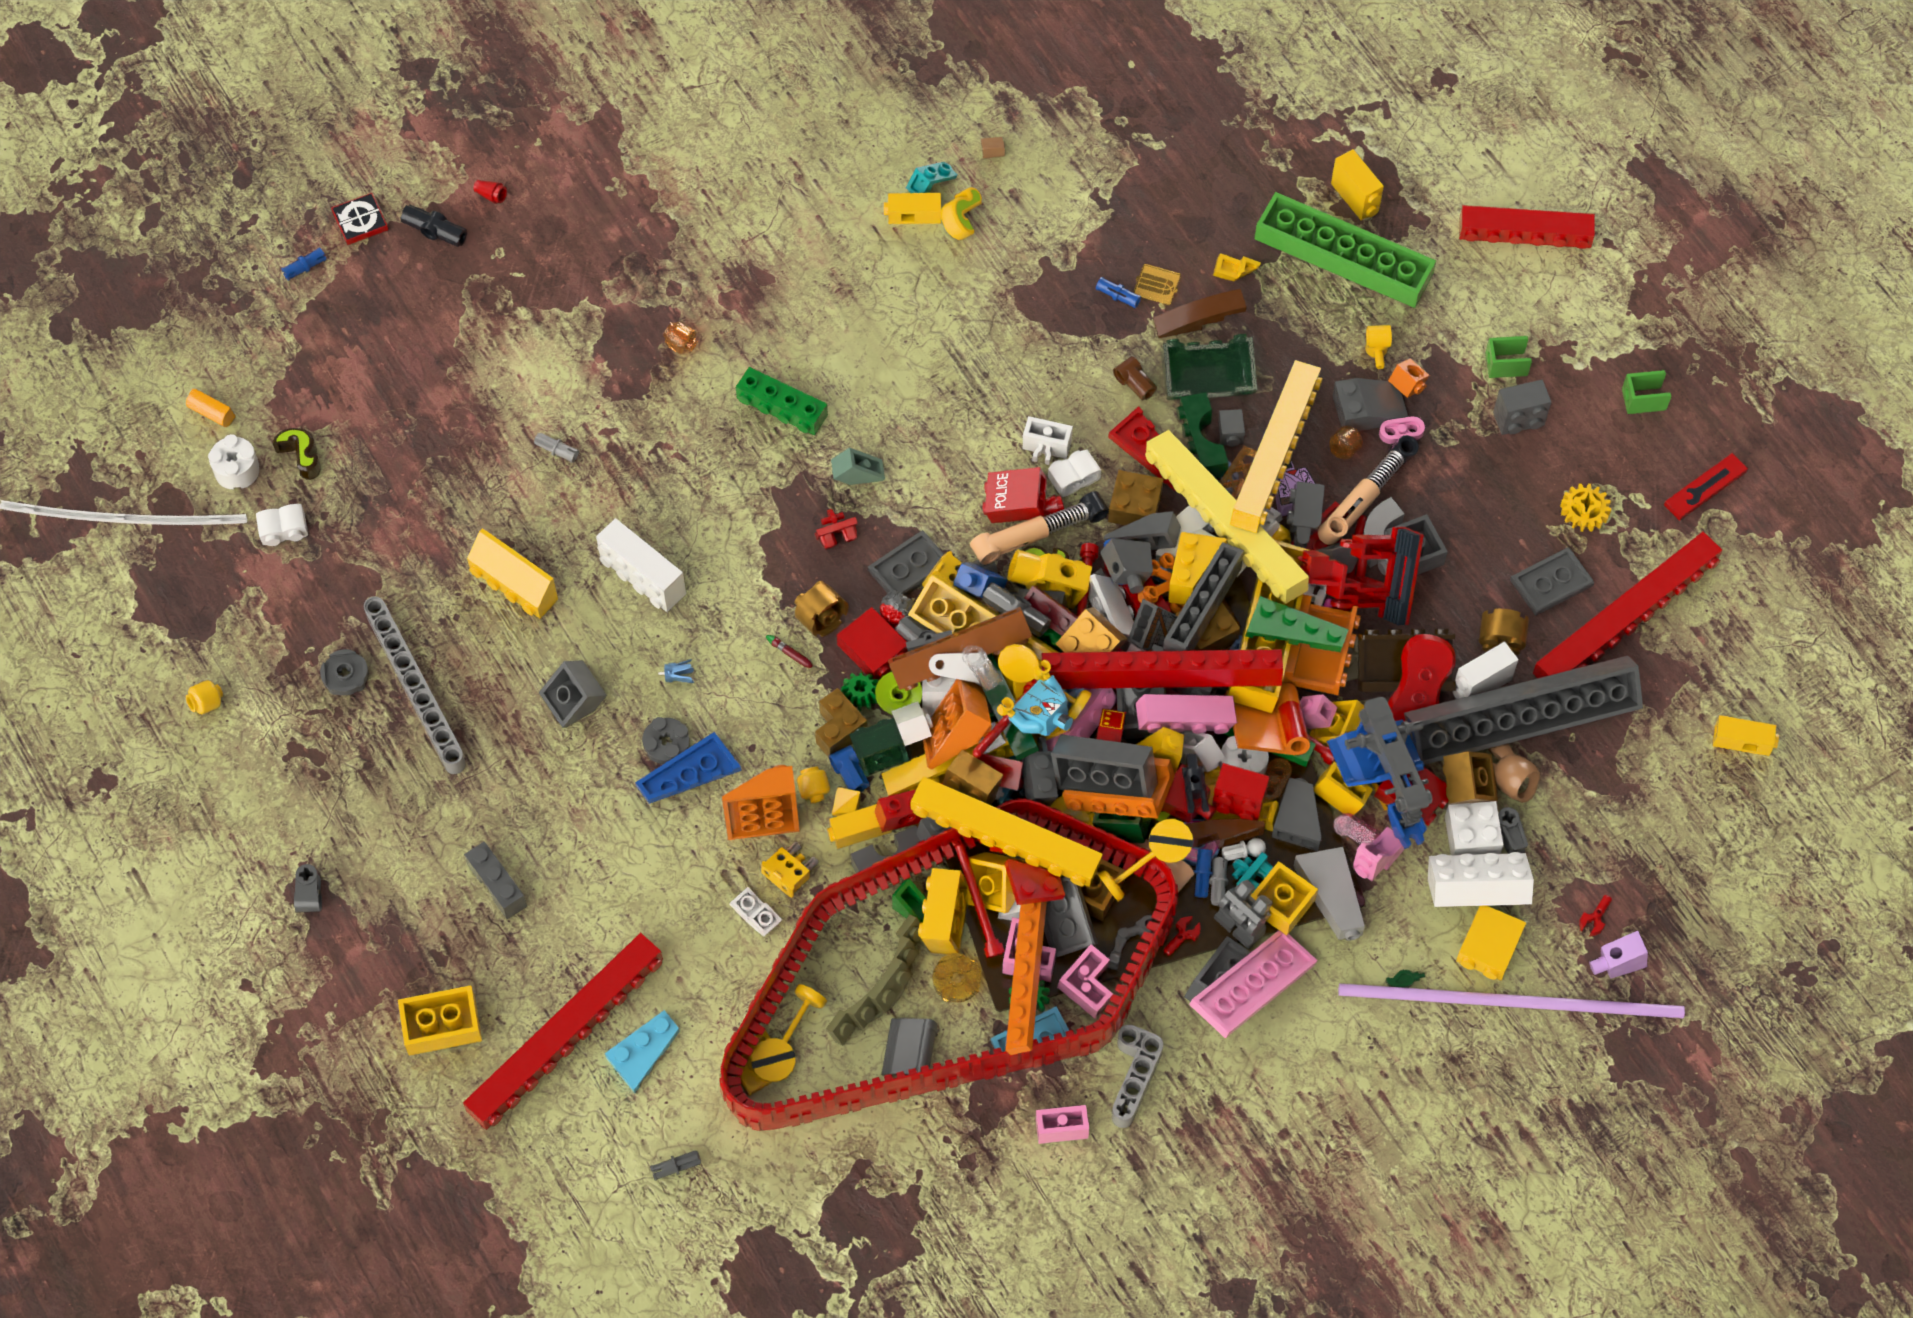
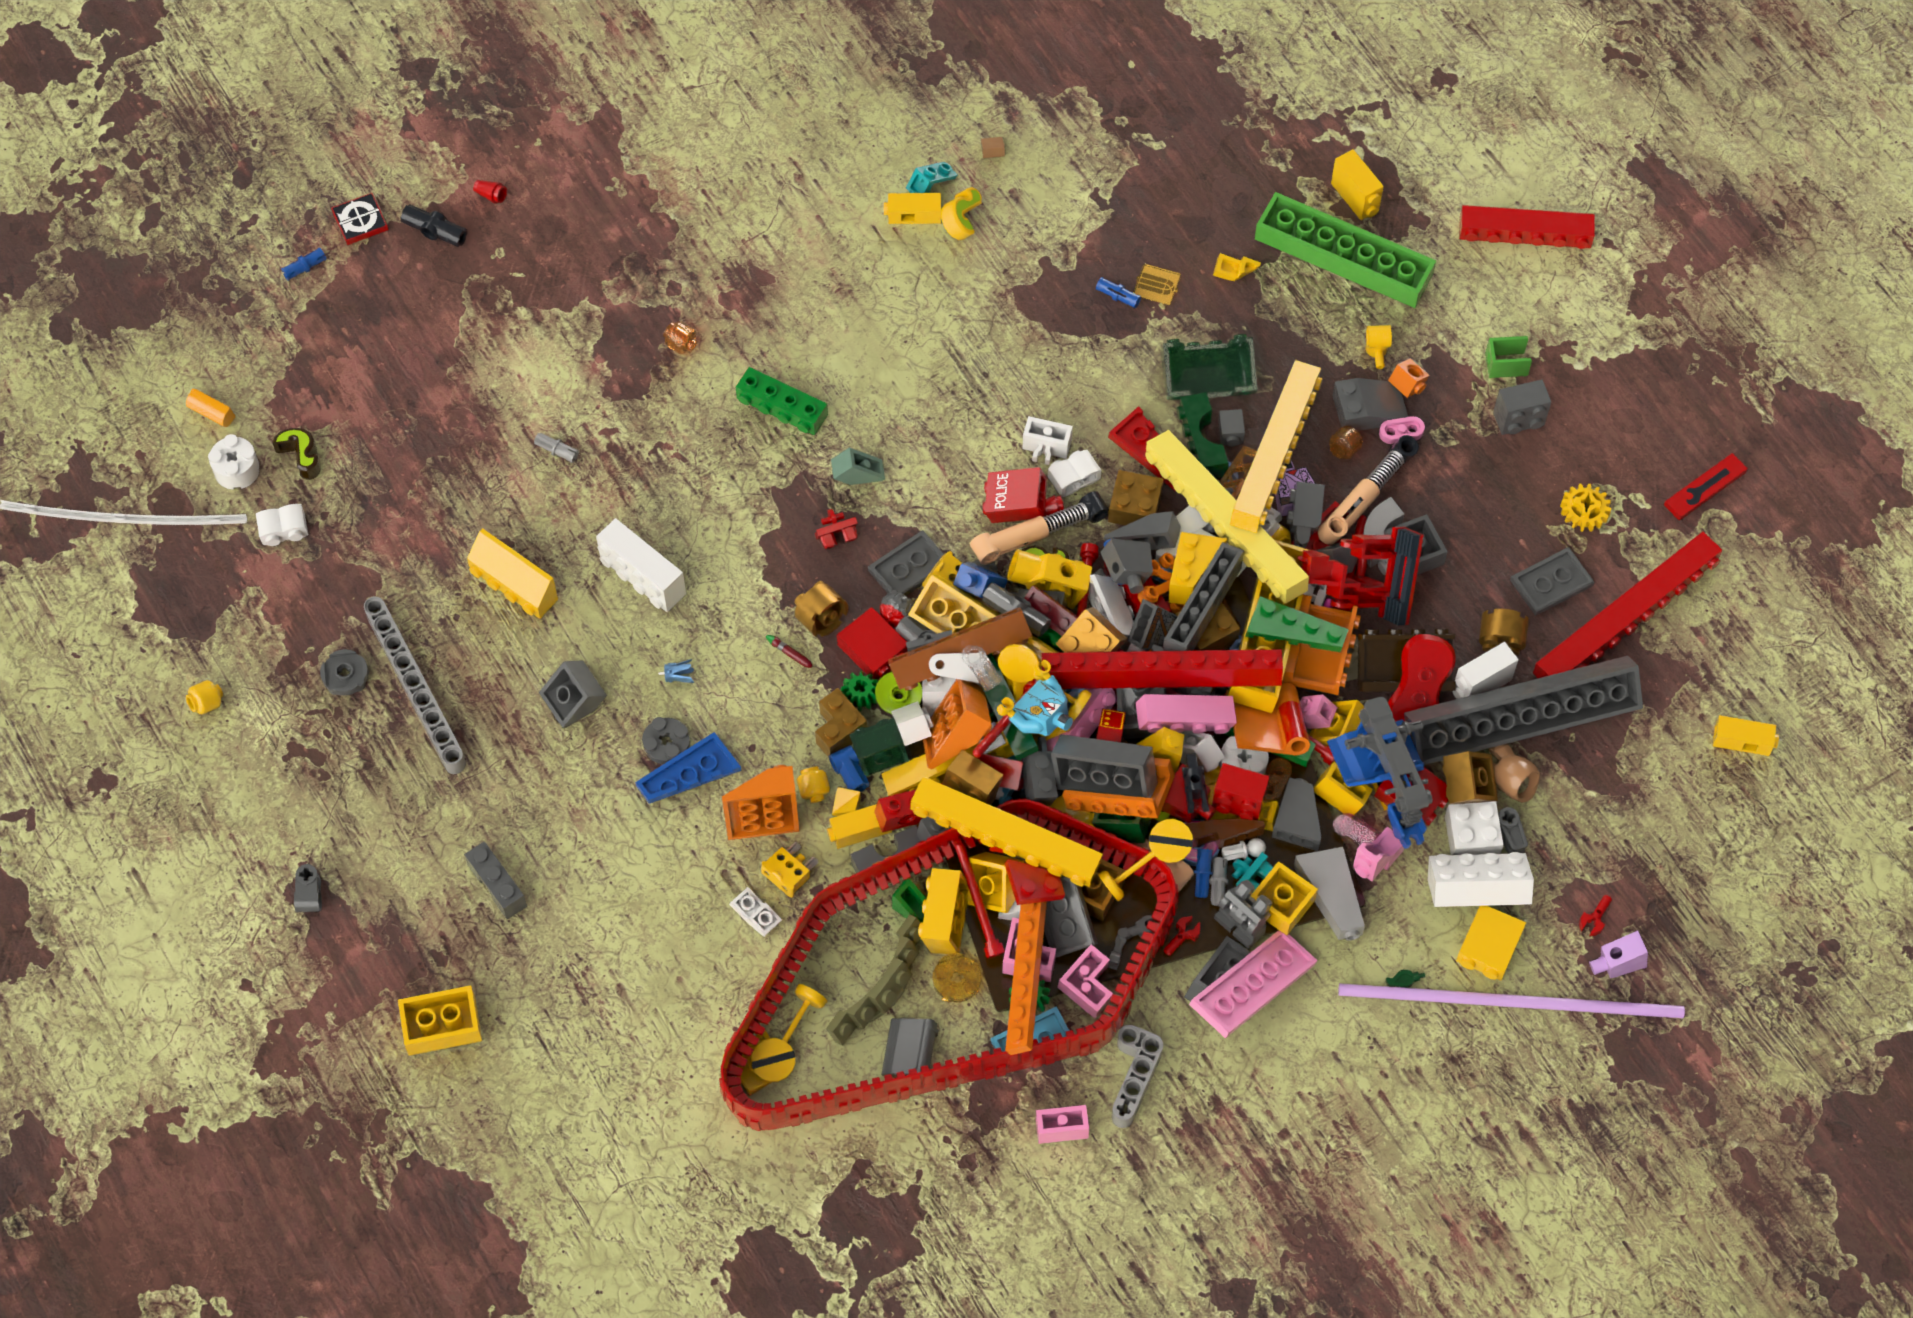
red brick [463,932,663,1130] -> none
medium azure wing [605,1010,680,1093] -> none
dark grey axle [650,1150,701,1181] -> none
reddish brown piece [1113,356,1157,400] -> none
reddish brown slope [1153,289,1247,338] -> none
bright green piece [1622,370,1671,414] -> none

